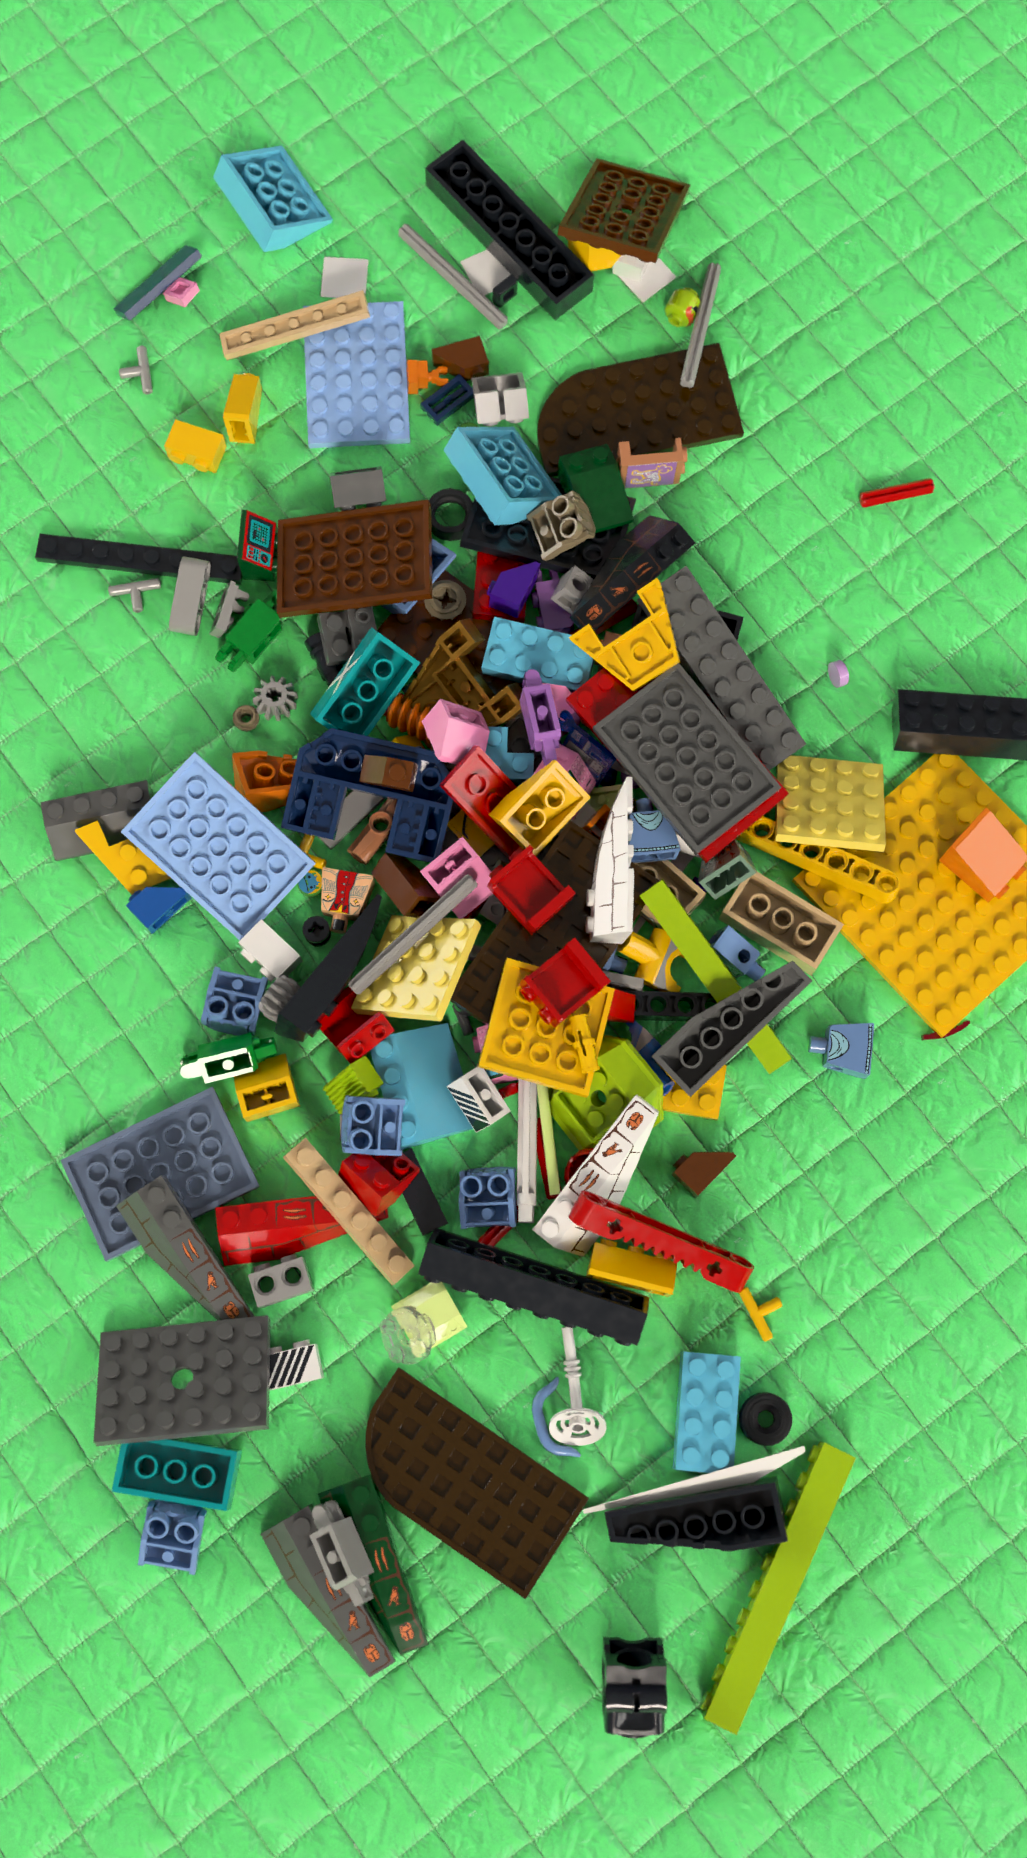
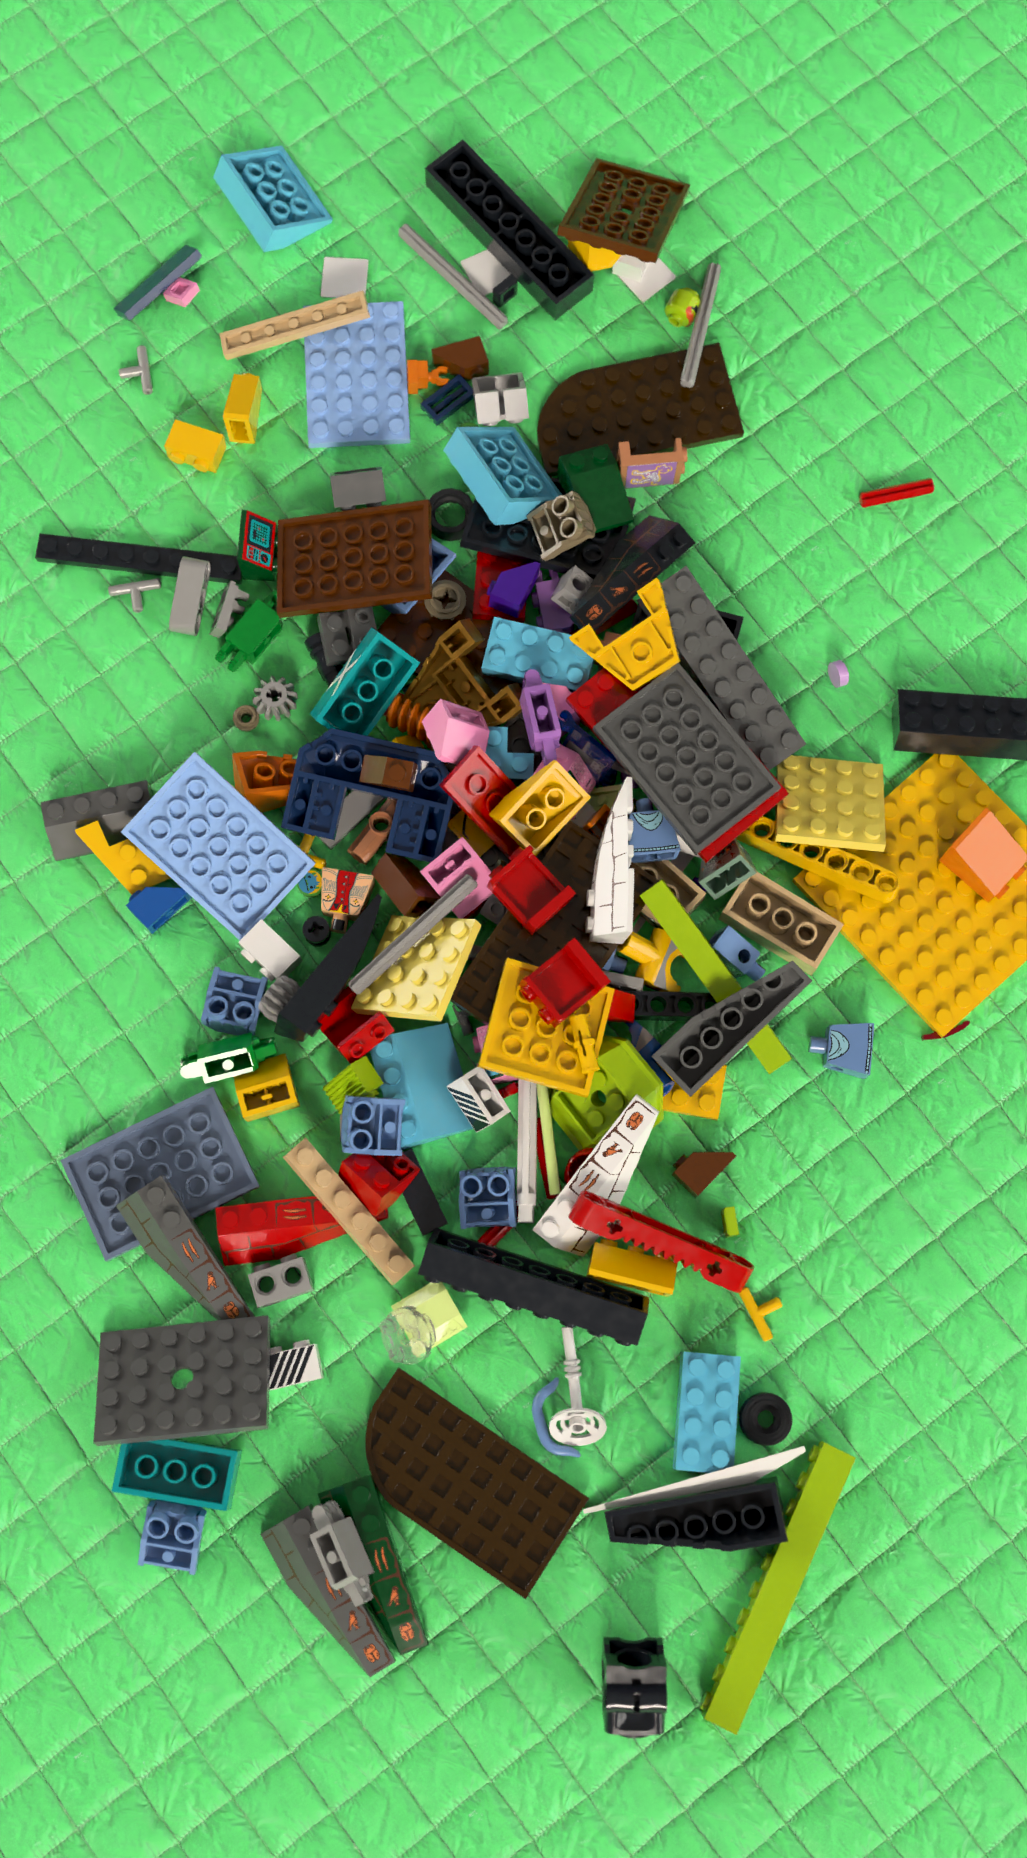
none -> lime tile [721,1206,739,1238]

